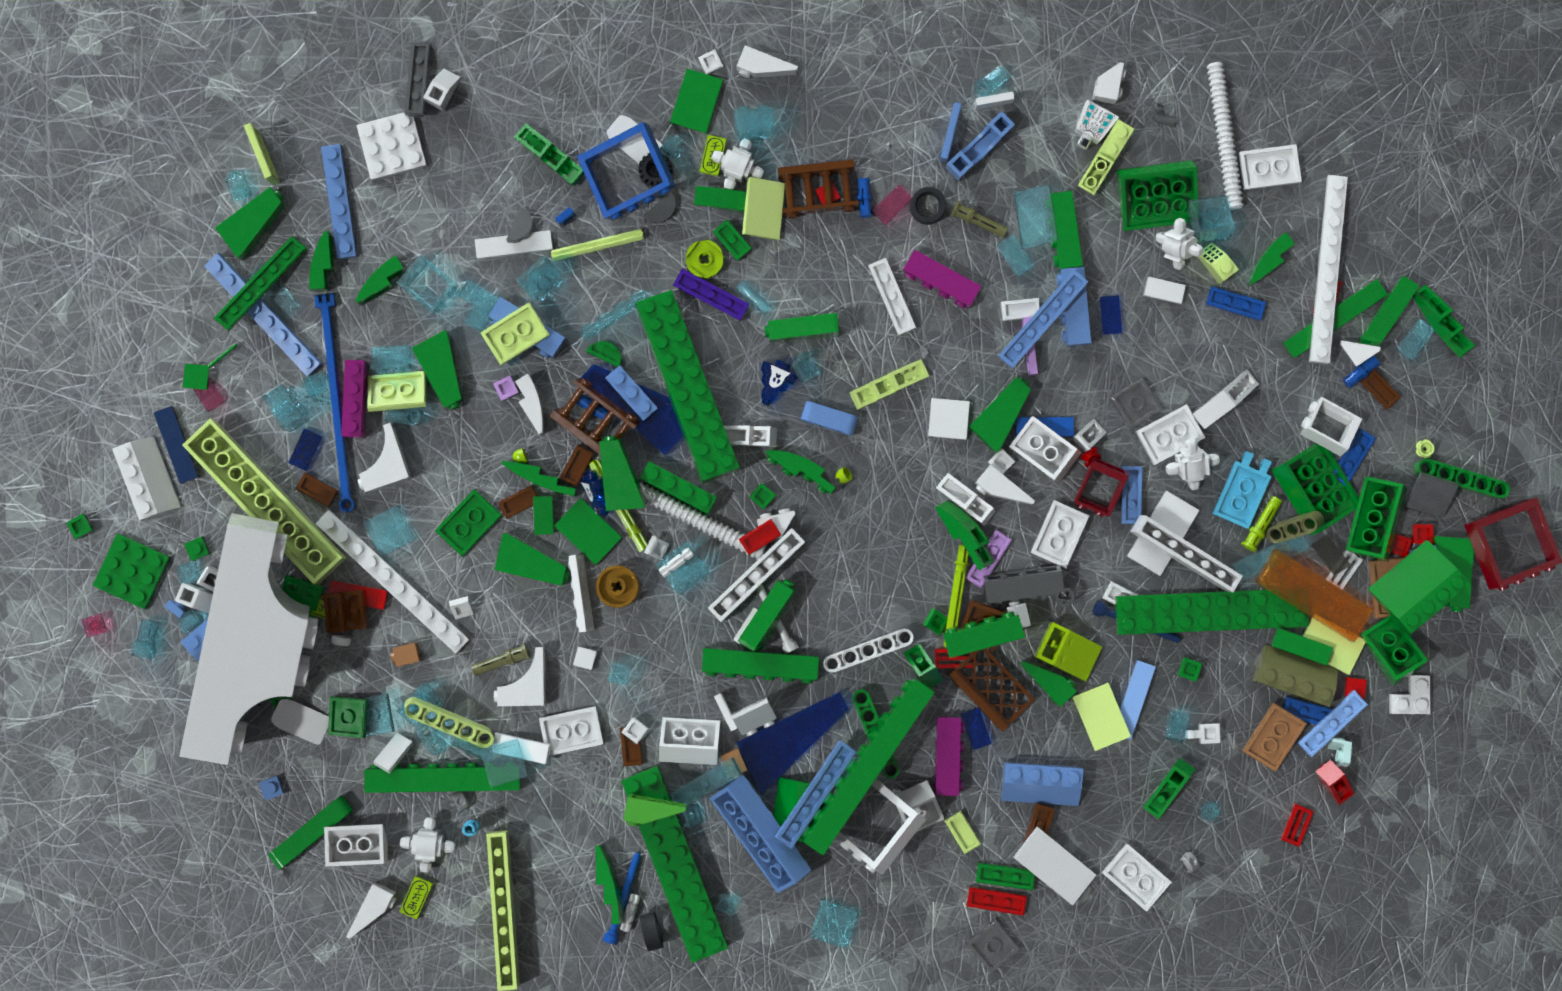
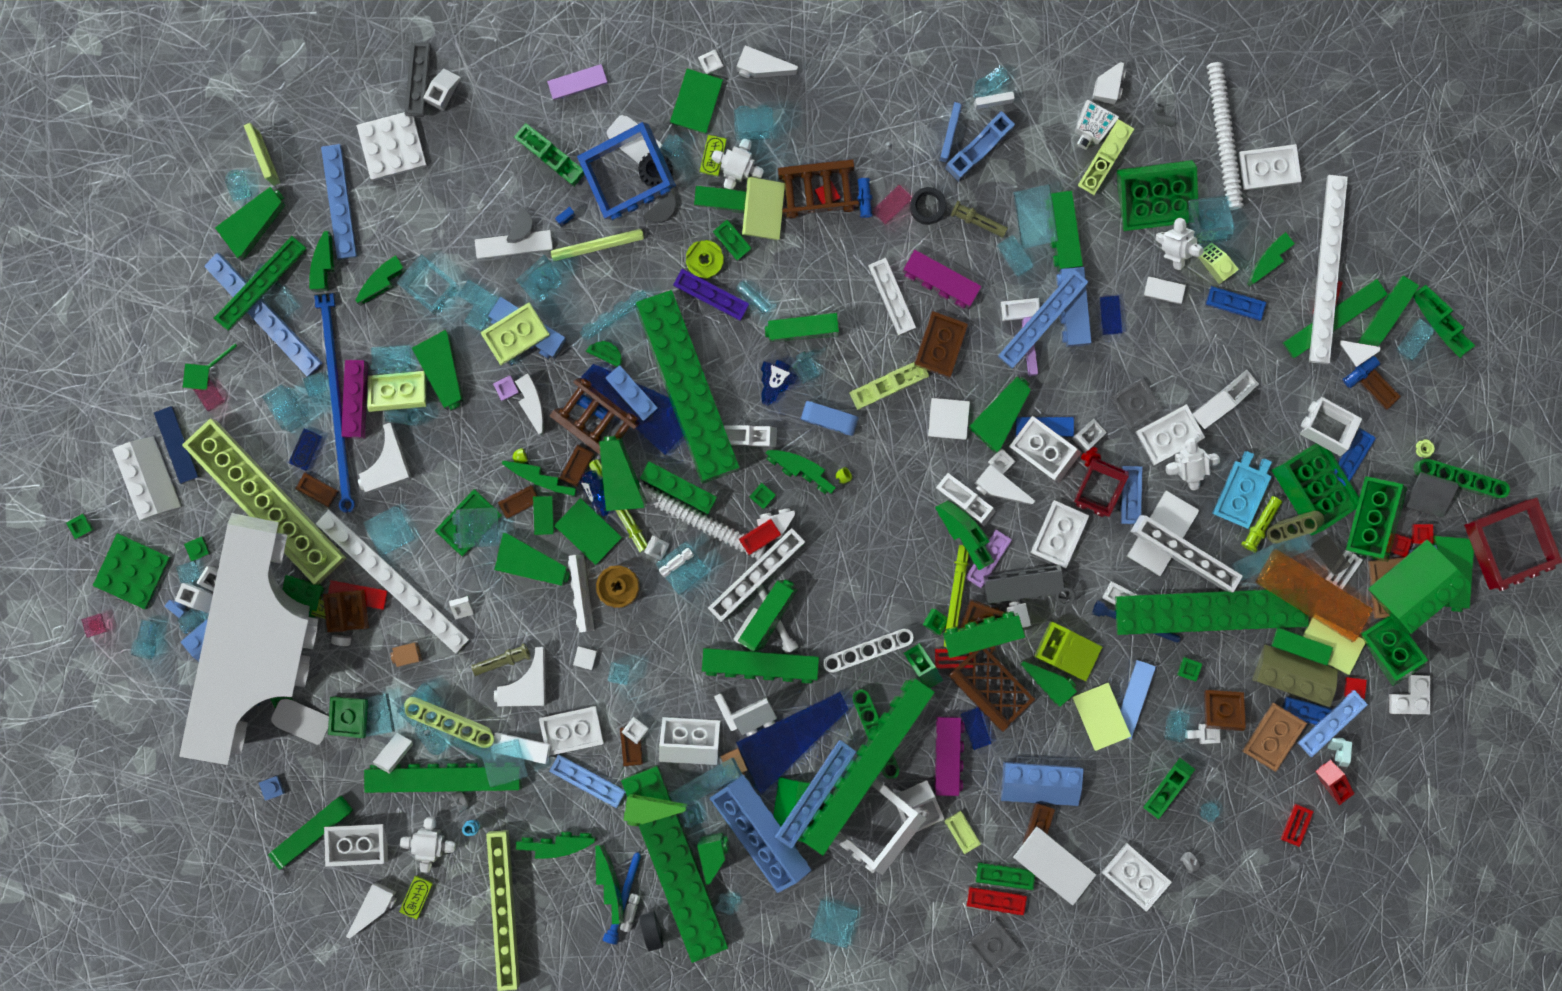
none -> clear light blue plate [452,508,499,548]
none -> green slope [516,831,596,859]
none -> lavender tile [547,64,608,101]
none -> light blue tile [549,754,625,808]
none -> green slope [697,832,730,885]
none -> reddish brown plate [913,311,968,378]
none -> reddish brown plate [1204,690,1246,731]

